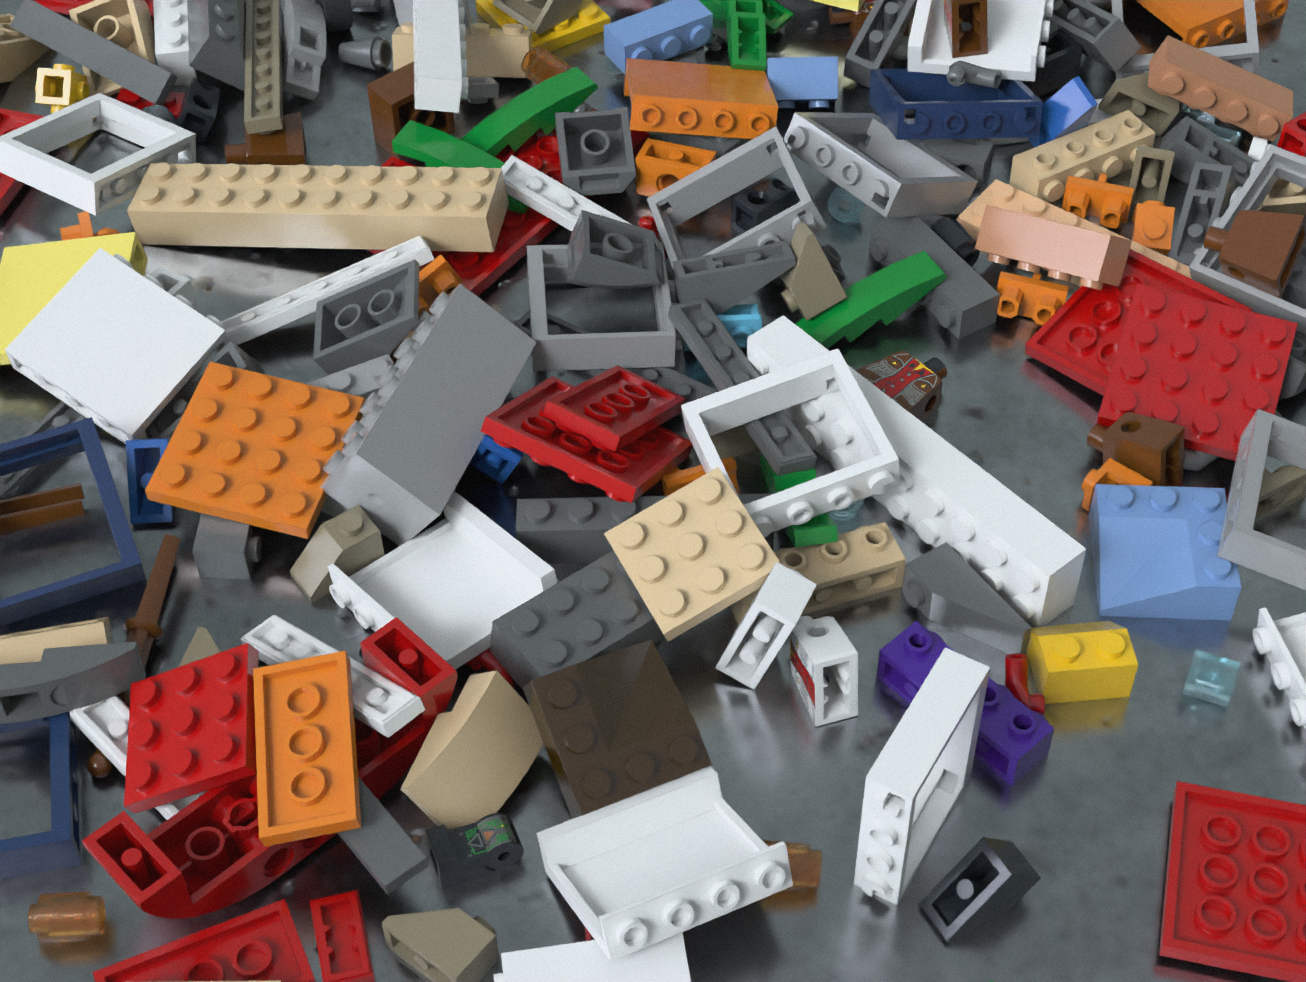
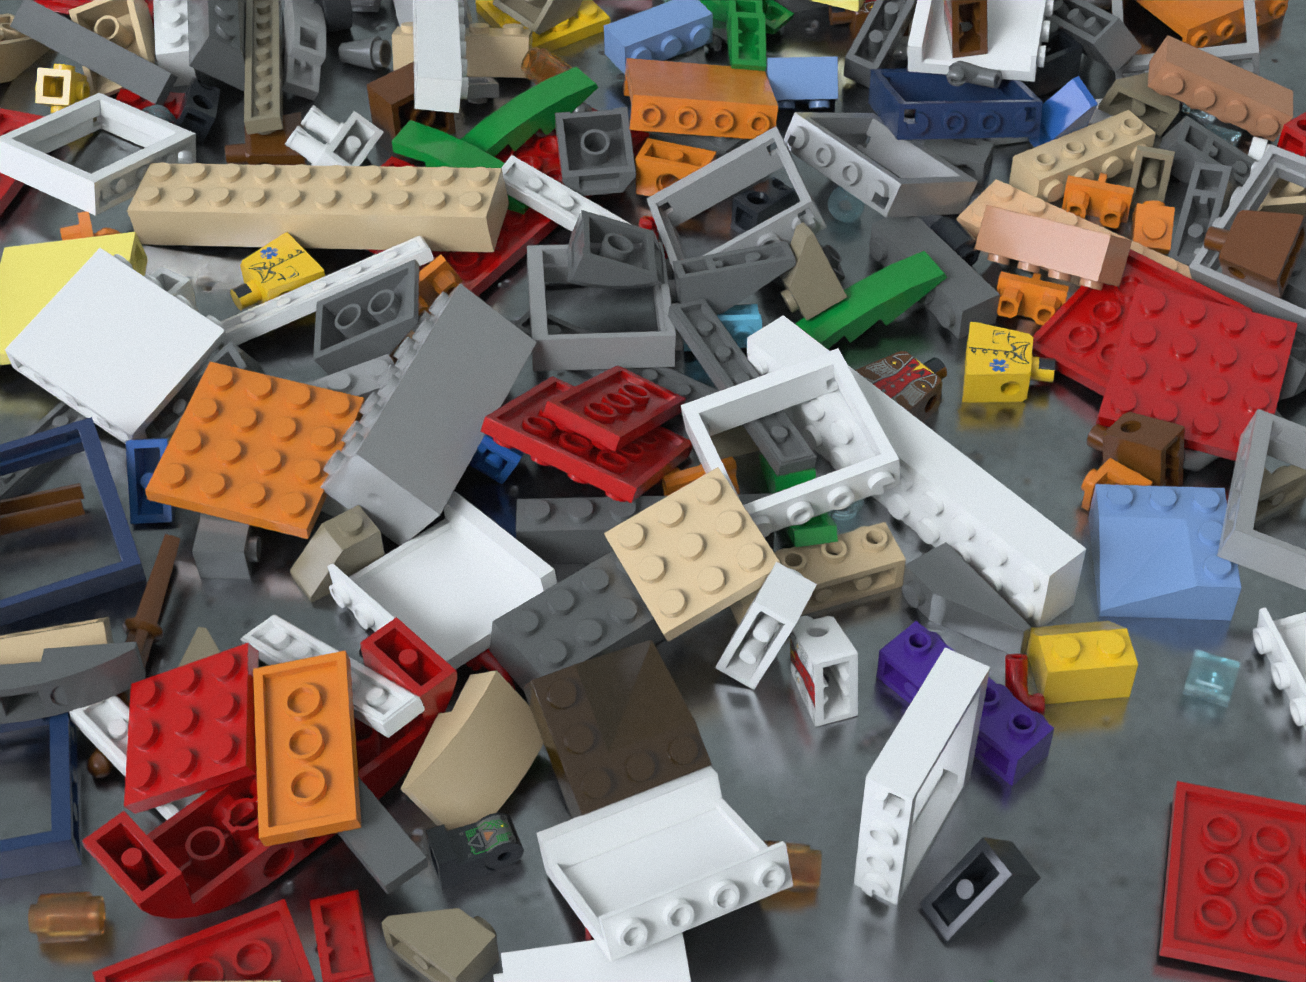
none -> yellow torso [230,232,325,310]
none -> white brick [285,105,383,166]
none -> yellow torso [962,322,1055,403]

